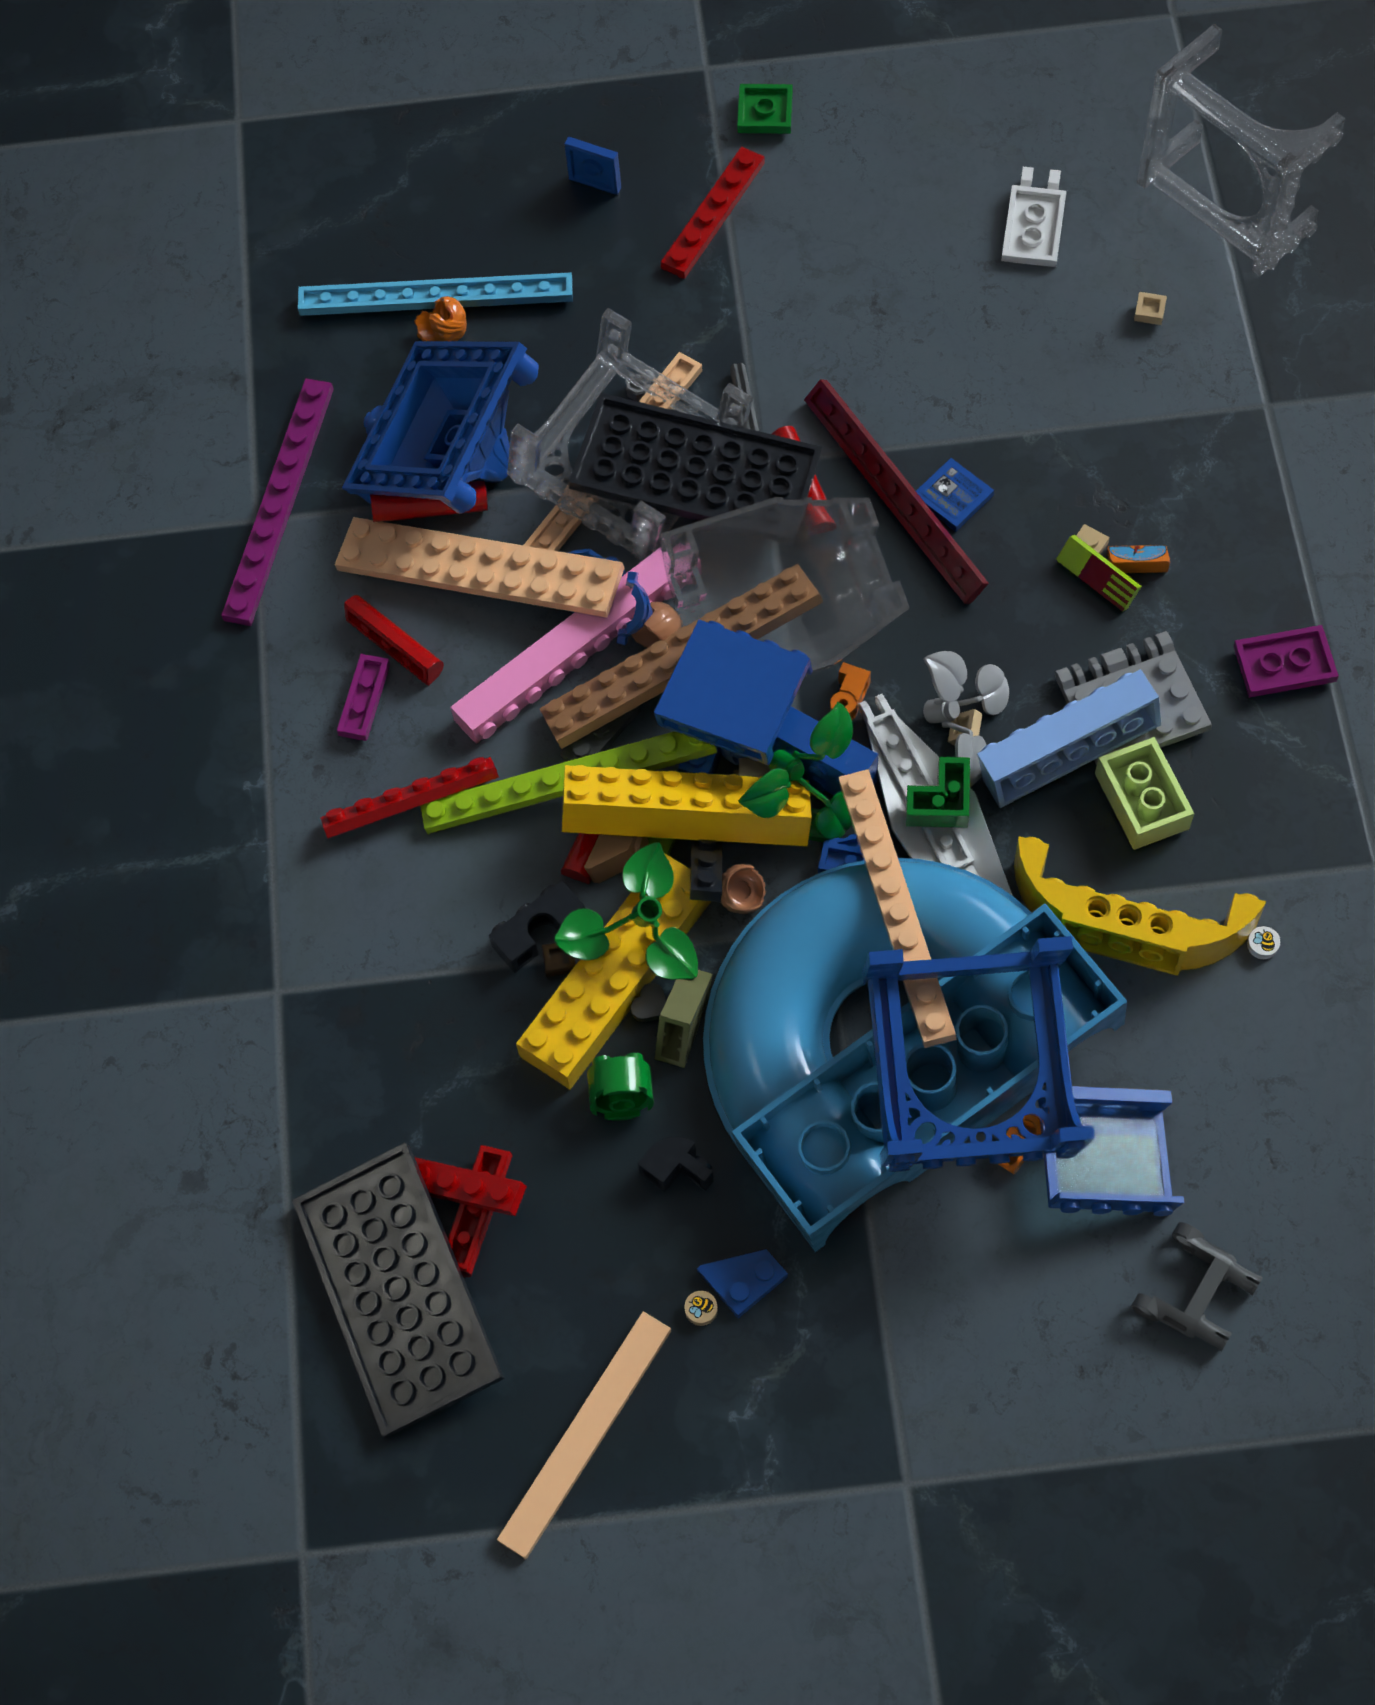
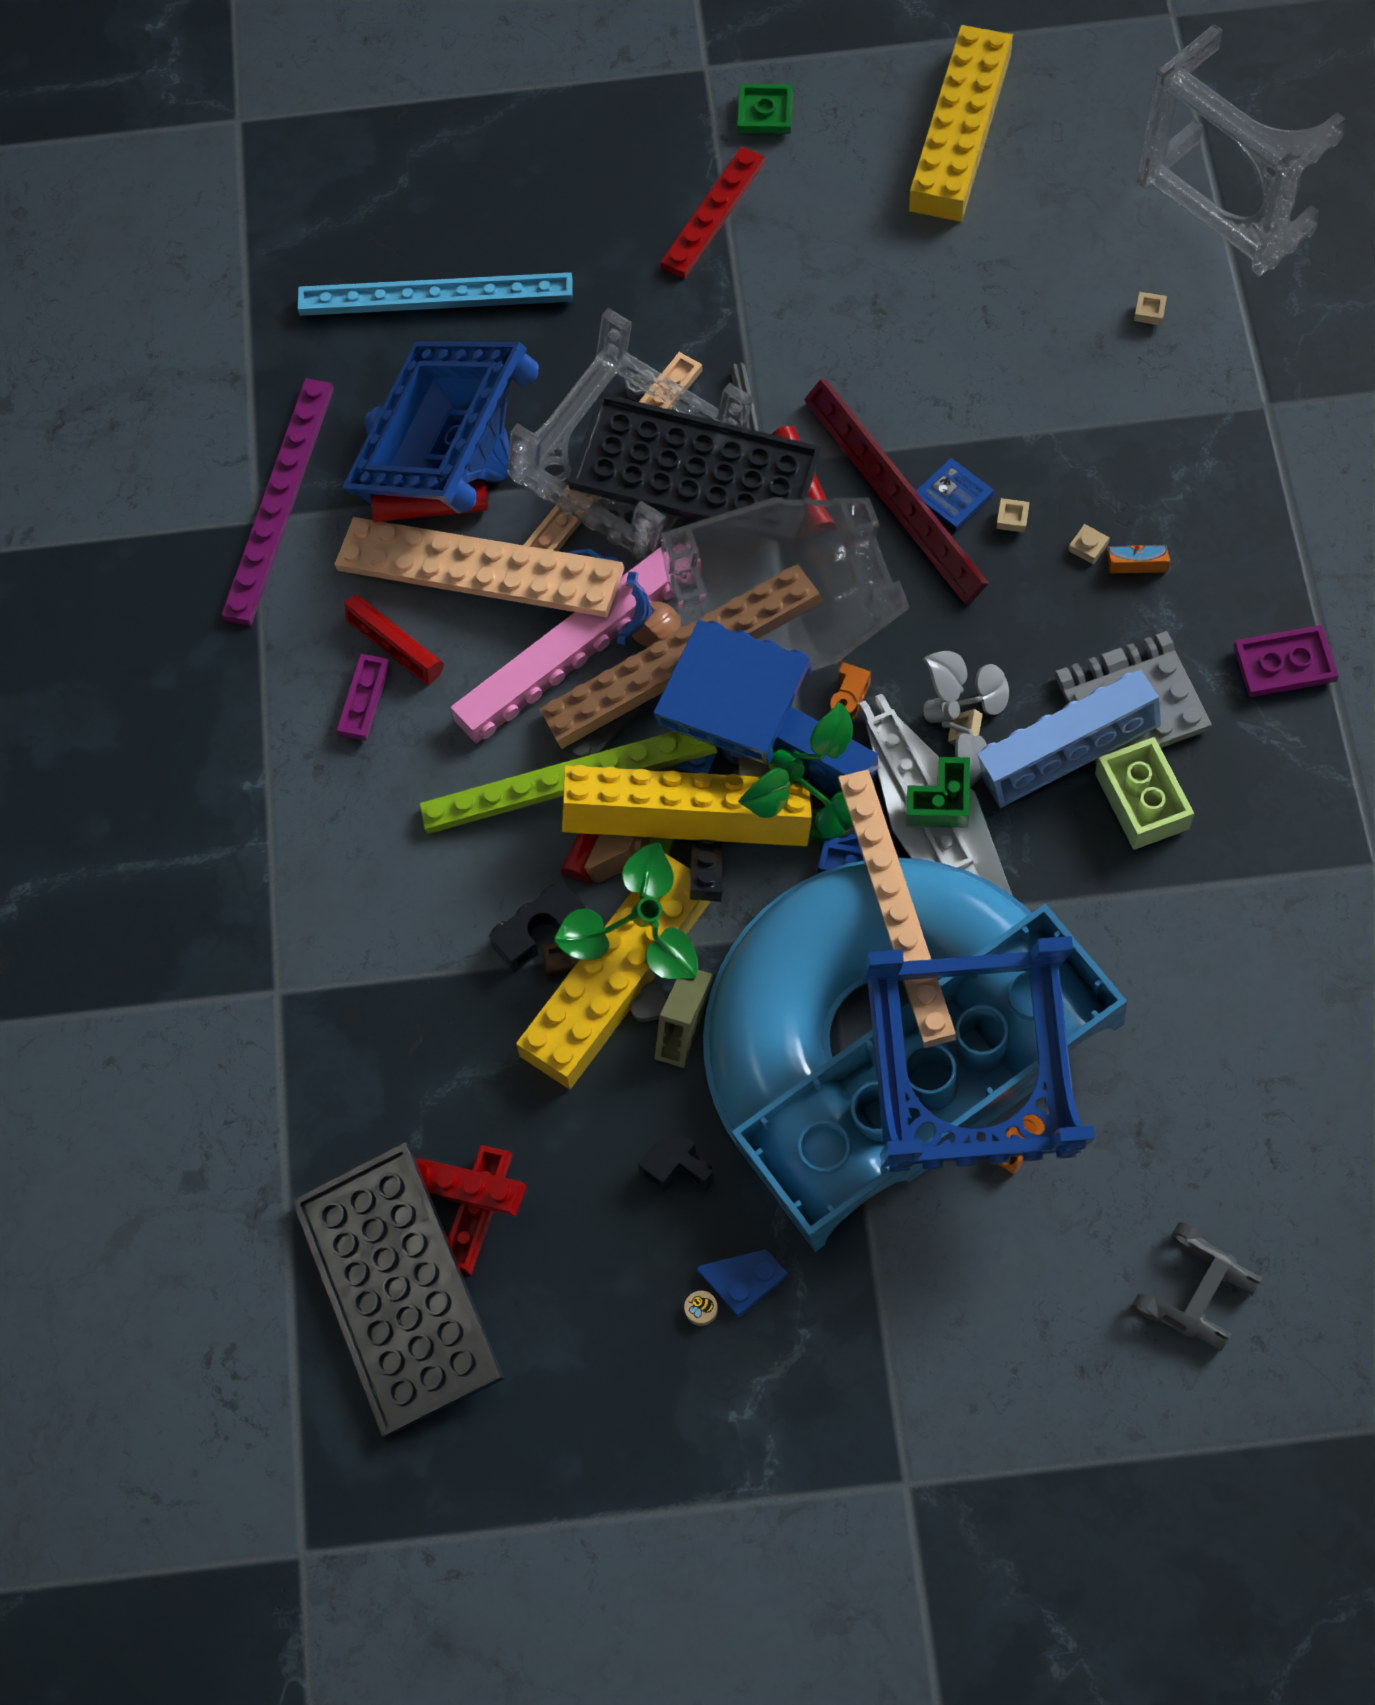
red plate [320,757,499,839] -> none
orange hair [414,296,467,341] -> none
light nougat tile [497,1311,671,1560] -> none
blue tile [564,136,621,195] -> none
green brick [587,1053,654,1120] -> none
nougat hair [721,864,766,914] -> none
white tile [1001,167,1066,267] -> none
yellow slope [1014,836,1266,976] -> none
panel [1038,1086,1184,1216] -> none
tile [1056,535,1142,611] -> none
white tile [1247,926,1280,959] -> none
none -> yellow brick [909,25,1013,222]
none -> tan plate [996,498,1030,533]

